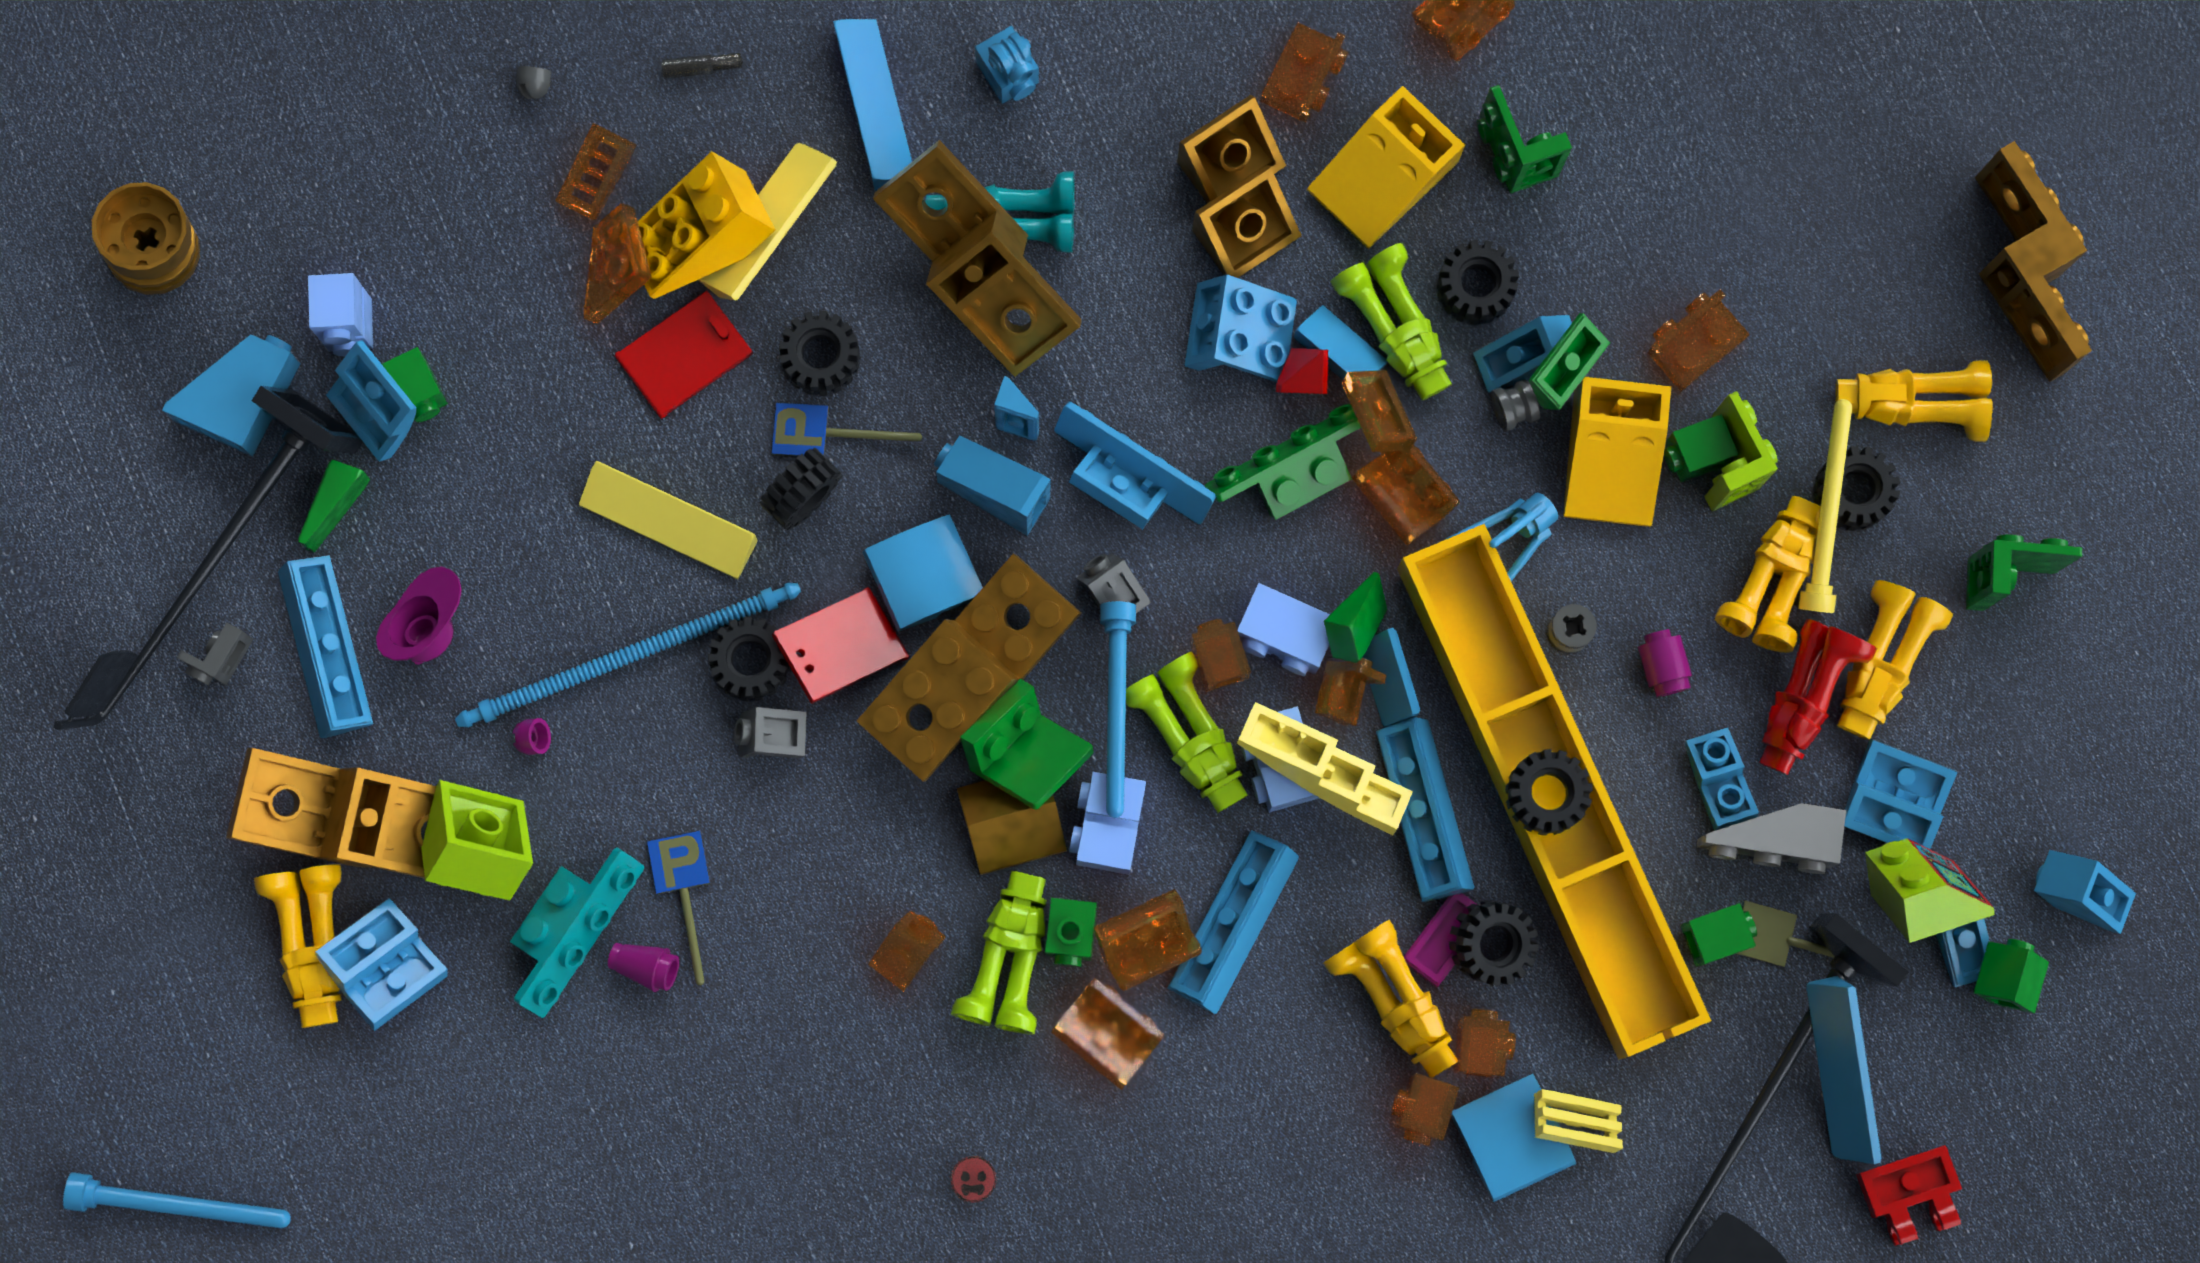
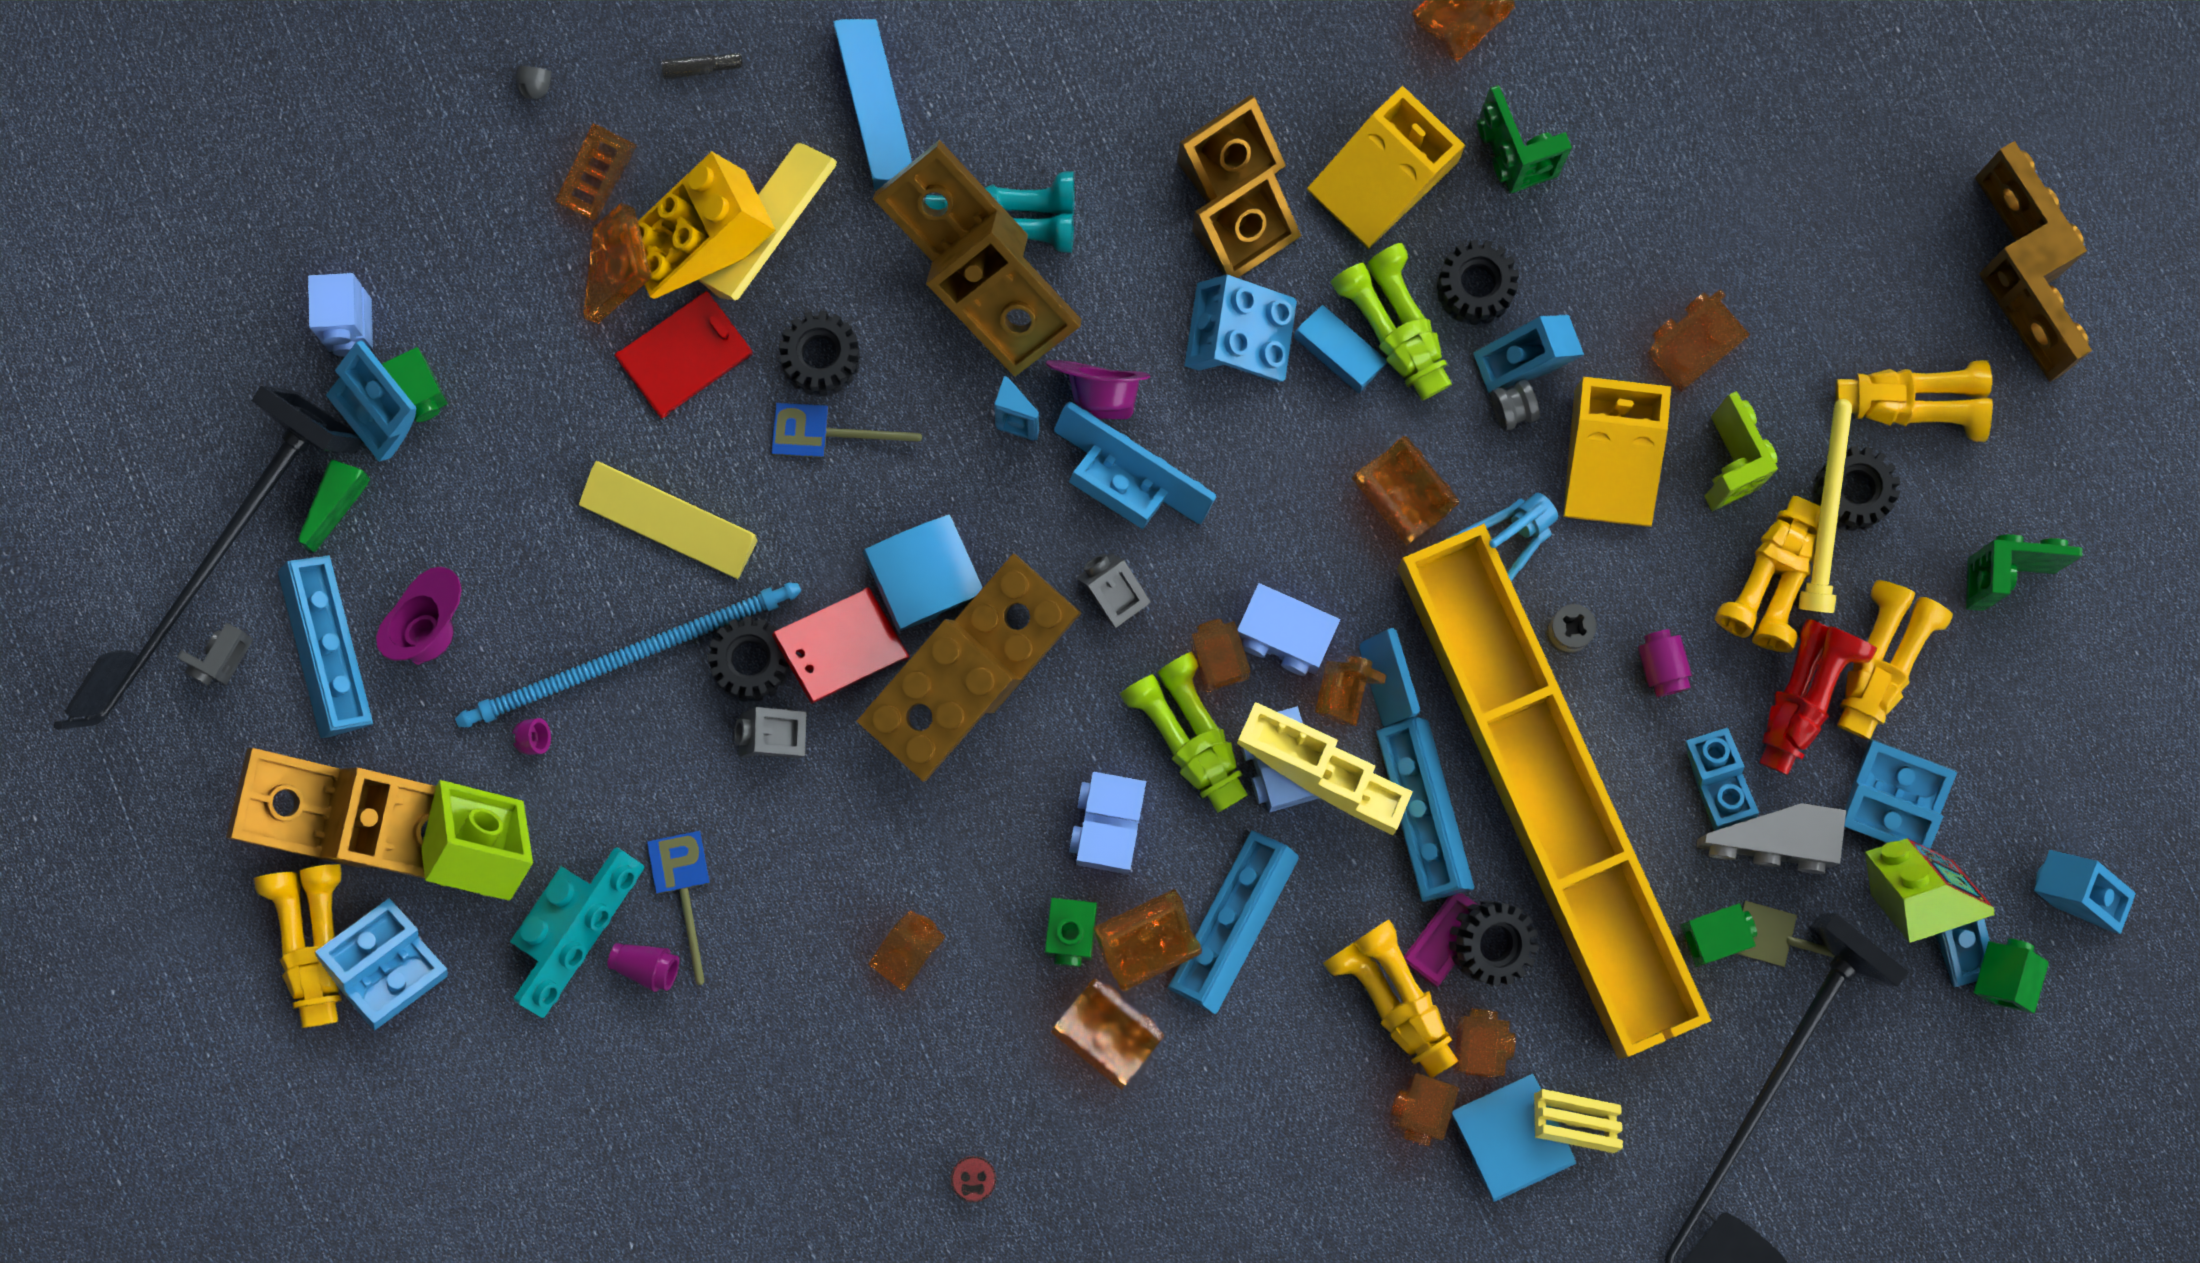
dark azure piece [63,1172,291,1228] -> none
pearl gold wheel [92,182,200,295] -> none
dark azure slope [162,334,300,457] -> none
black tyre [760,448,842,530] -> none
dark azure slope [934,435,1051,536] -> none
lime piece [951,871,1047,1035] -> none
pearl gold slope [957,780,1067,875] -> none
green bracket [960,679,1094,809] -> none
dark azure brick [975,25,1039,104] -> none
dark azure piece [1100,601,1136,818] -> none
green bracket [1204,404,1373,520] -> none
clear orange bracket [1260,22,1349,123] -> none
red slope [1276,348,1328,394] -> none
green slope [1324,572,1387,663] -> none
clear orange panel [1342,370,1417,471] -> none
black tyre [1505,749,1593,835] -> none
green slope [1528,313,1610,410] -> none
green brick [1664,414,1739,482] -> none
dark azure slope [1806,976,1882,1164] -> none
red plate [1856,1145,1962,1246] -> none
none -> magenta piece [1046,360,1150,419]

